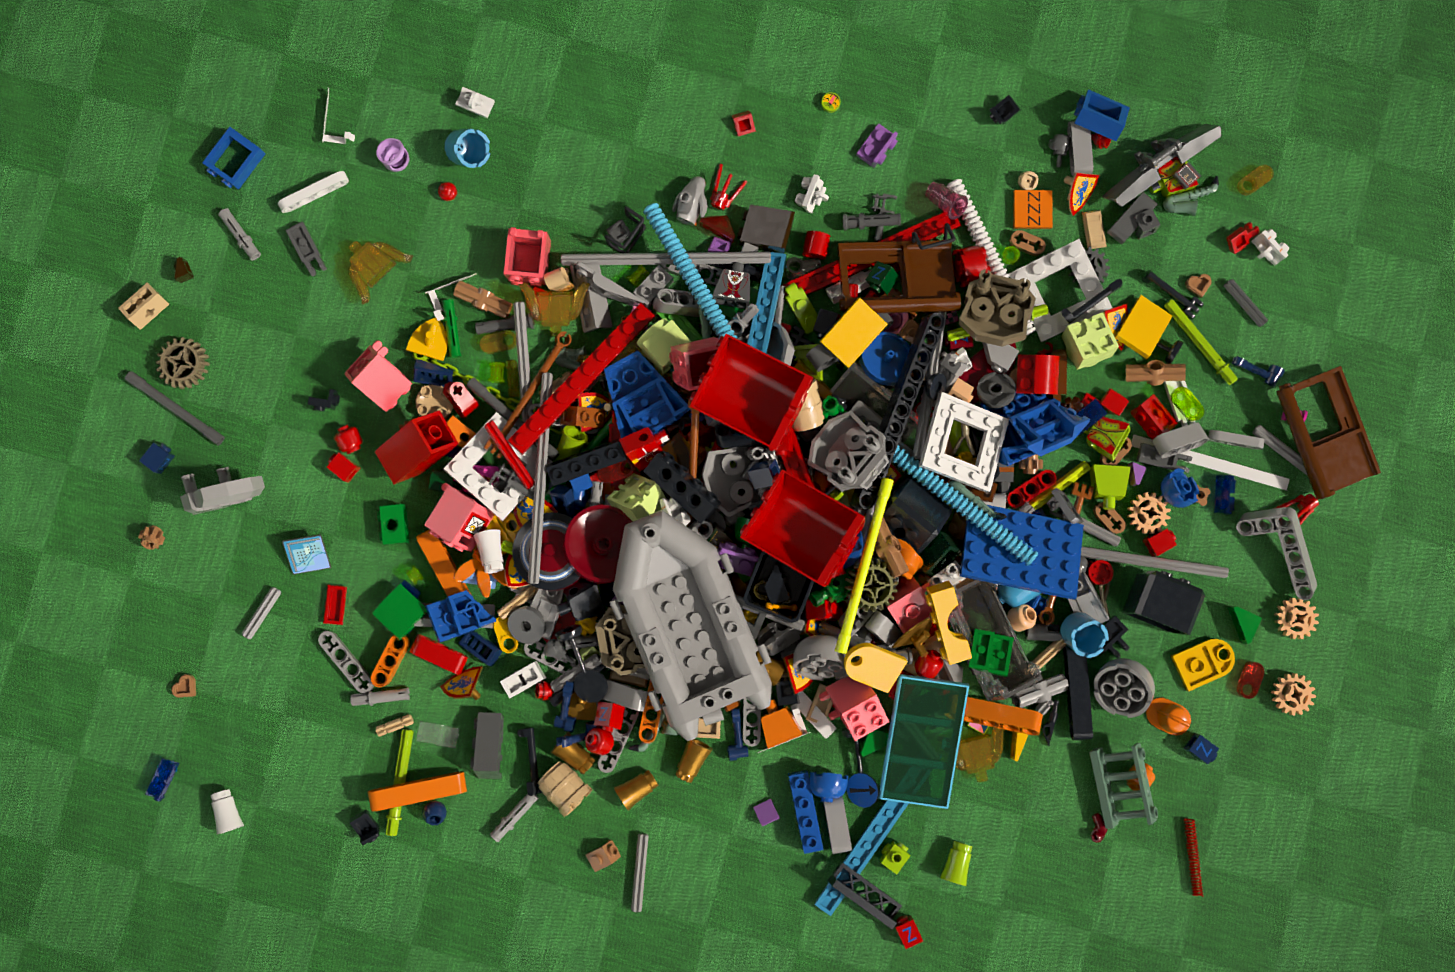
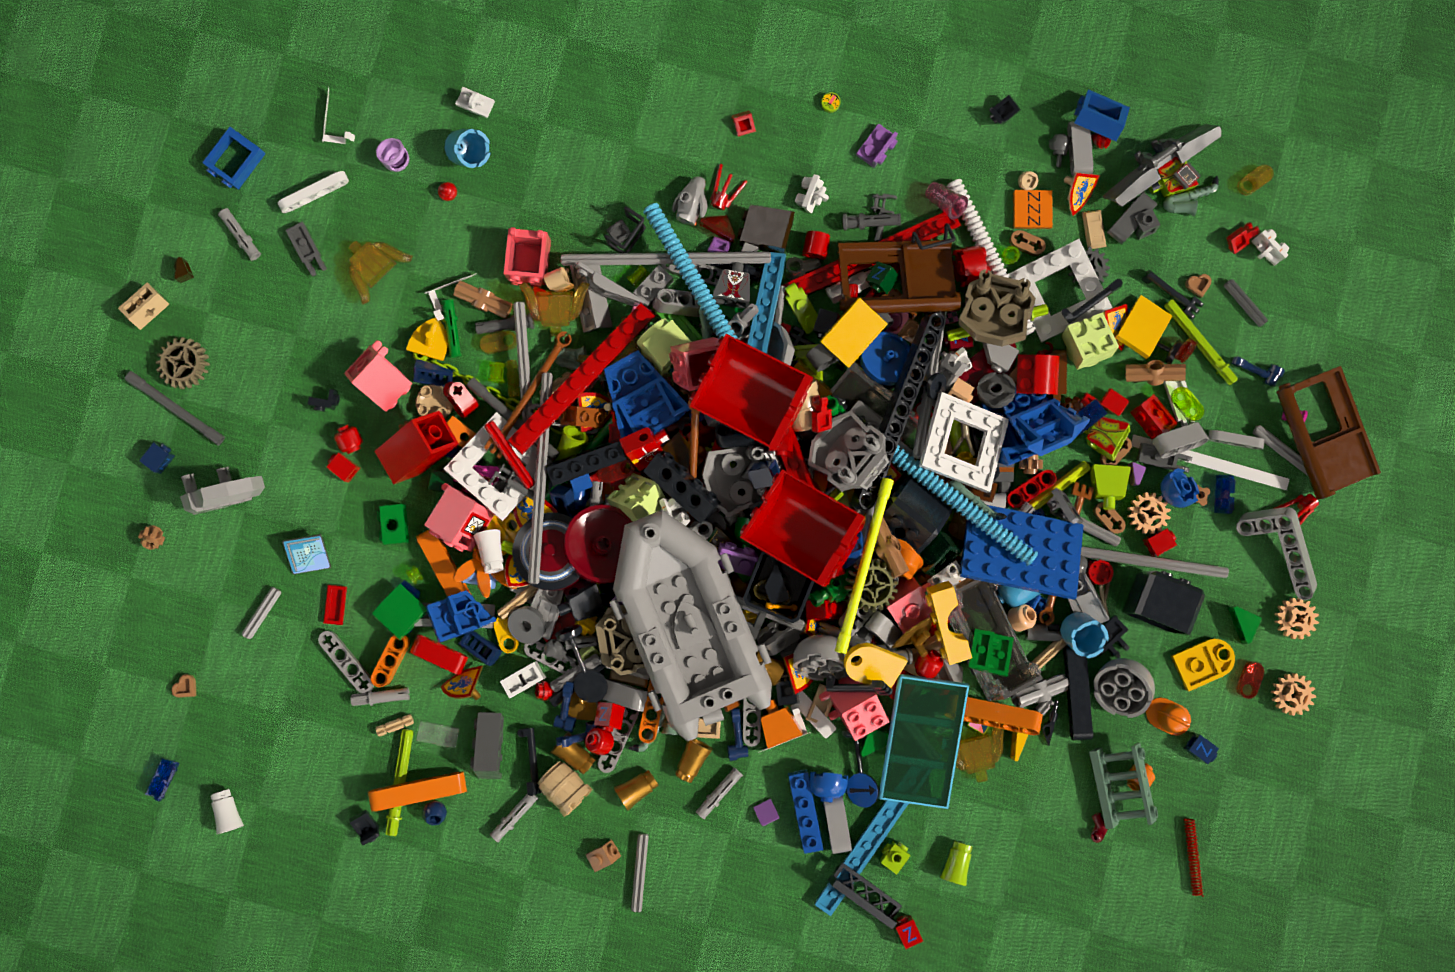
none -> light grey shield [674,601,717,651]
none -> light grey pin [696,767,743,820]
none -> red plate [812,395,832,433]
none -> black hinge [826,675,892,695]
none -> clear red piece [1174,338,1198,364]

